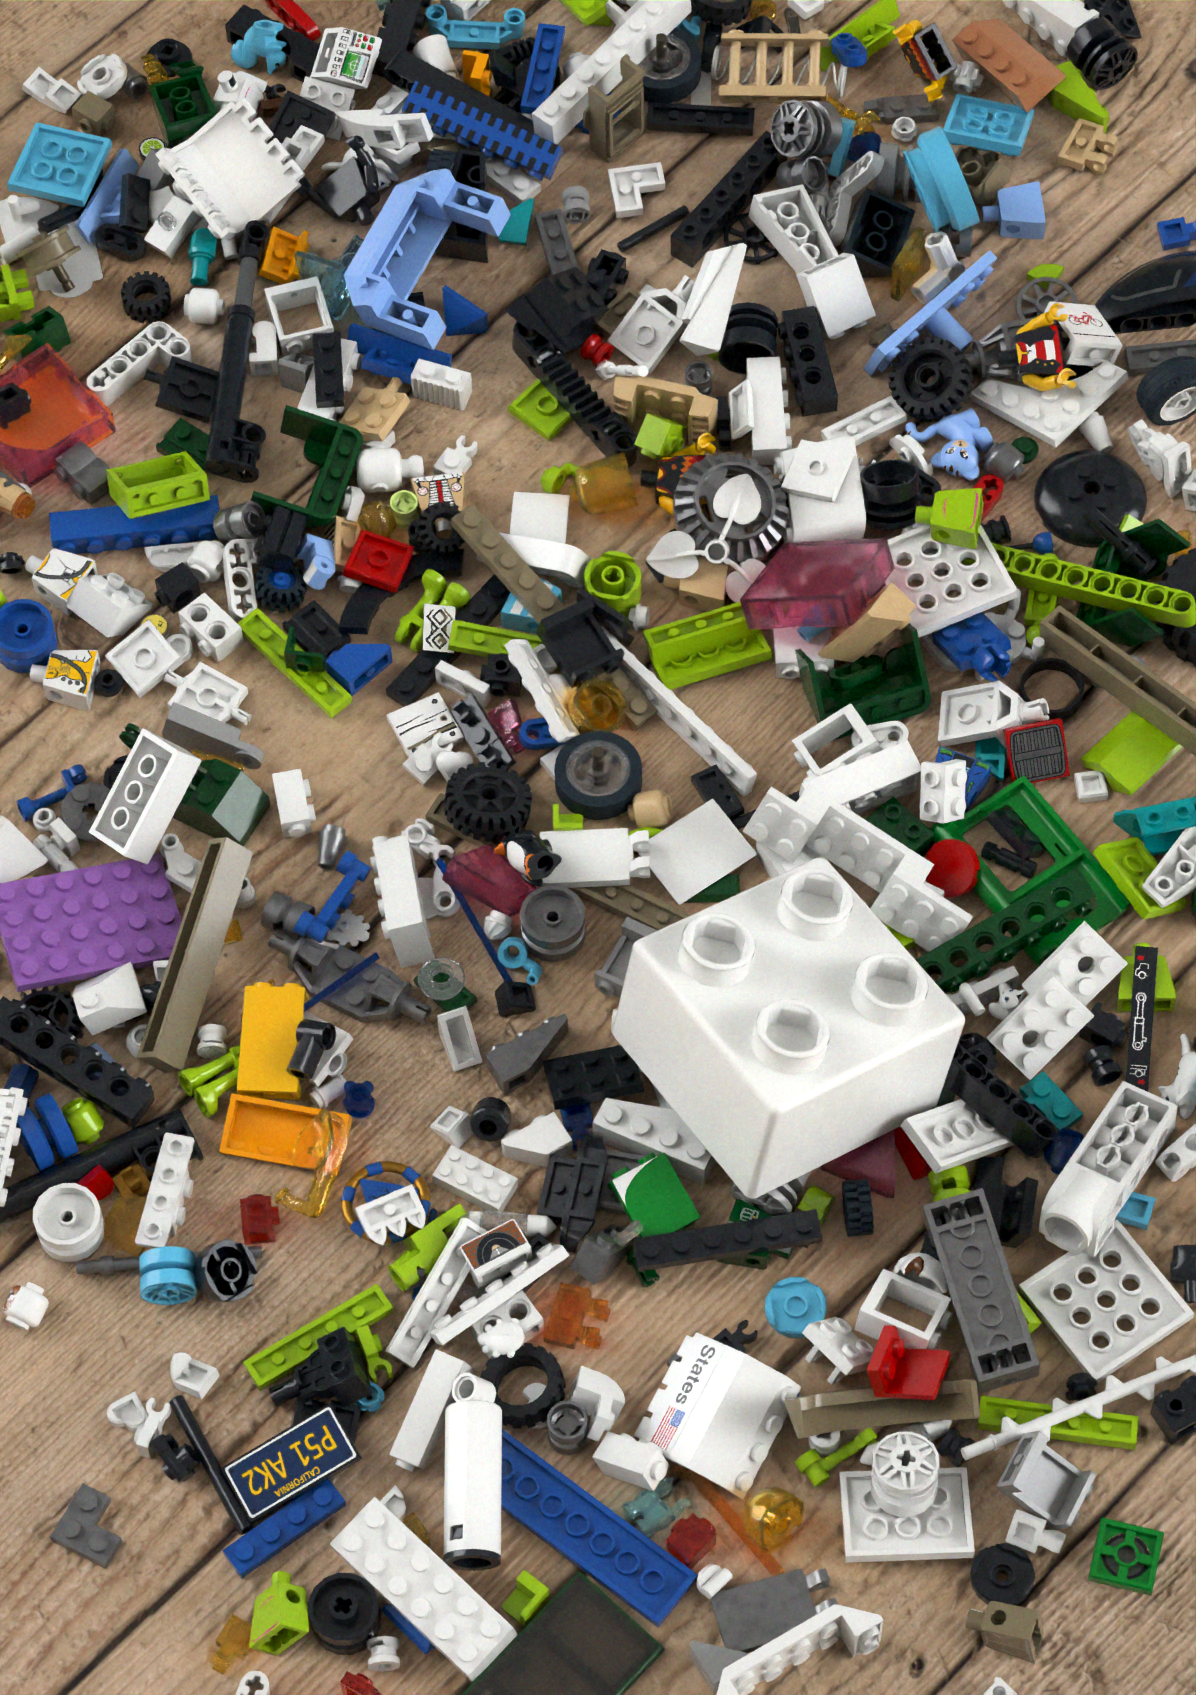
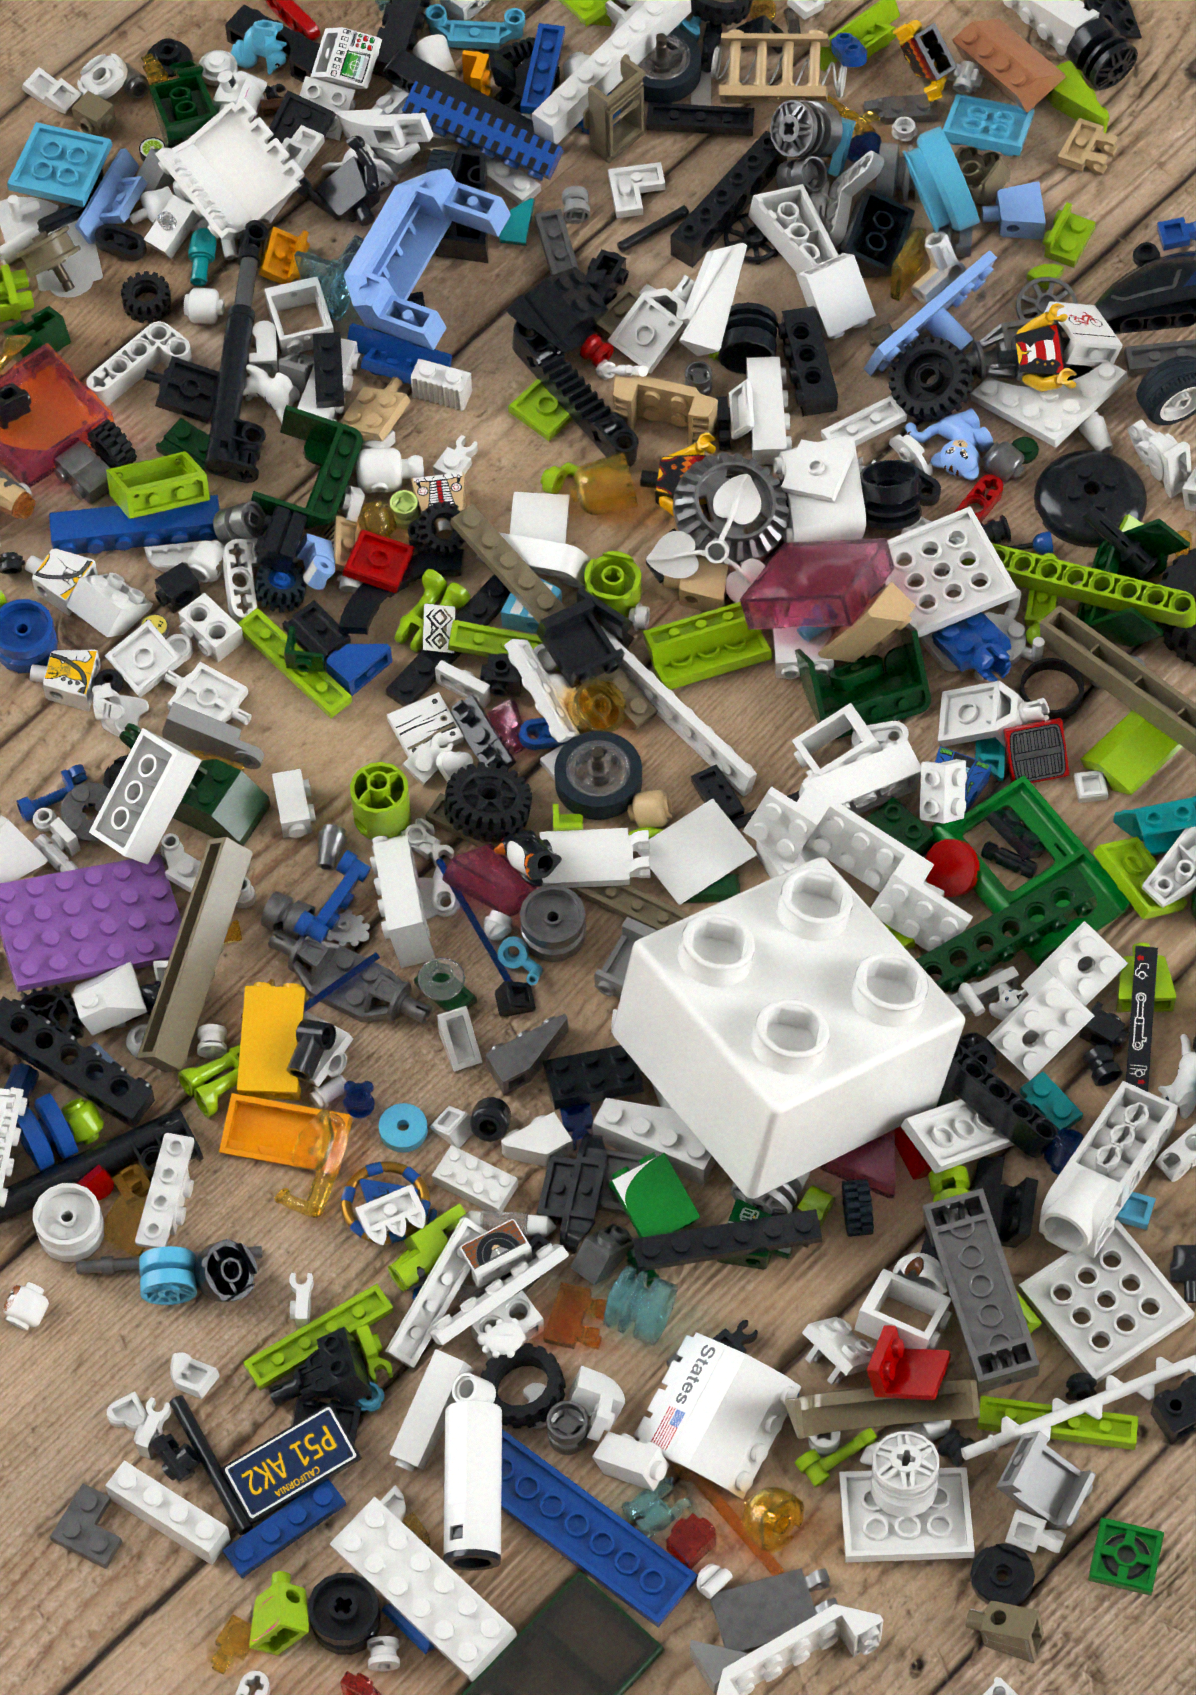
black plate [119,173,150,234] -> none
clear red brick [240,1194,280,1245] -> none
blue slope [442,285,488,336] -> none
lime panel [502,1570,550,1628] -> none
clear tile [613,1219,644,1247] -> none
lime brick [634,413,687,459] -> none
medium azure tile [765,1277,827,1338] -> none
lime torso [915,488,983,549] -> none
none -> black tyre [87,419,137,474]
none -> white helmet [92,683,149,737]
none -> white brick [105,1460,231,1565]
none -> white plate [199,50,238,86]
none -> white animal [243,364,300,423]
none -> white plate [289,1273,314,1330]
none -> lime cylinder [350,762,412,840]
none -> medium azure piece [379,1103,428,1153]
none -> clear light blue wheel [603,1265,678,1345]
none -> lime bracket [1042,202,1096,268]
none -> black plate [1133,242,1160,266]

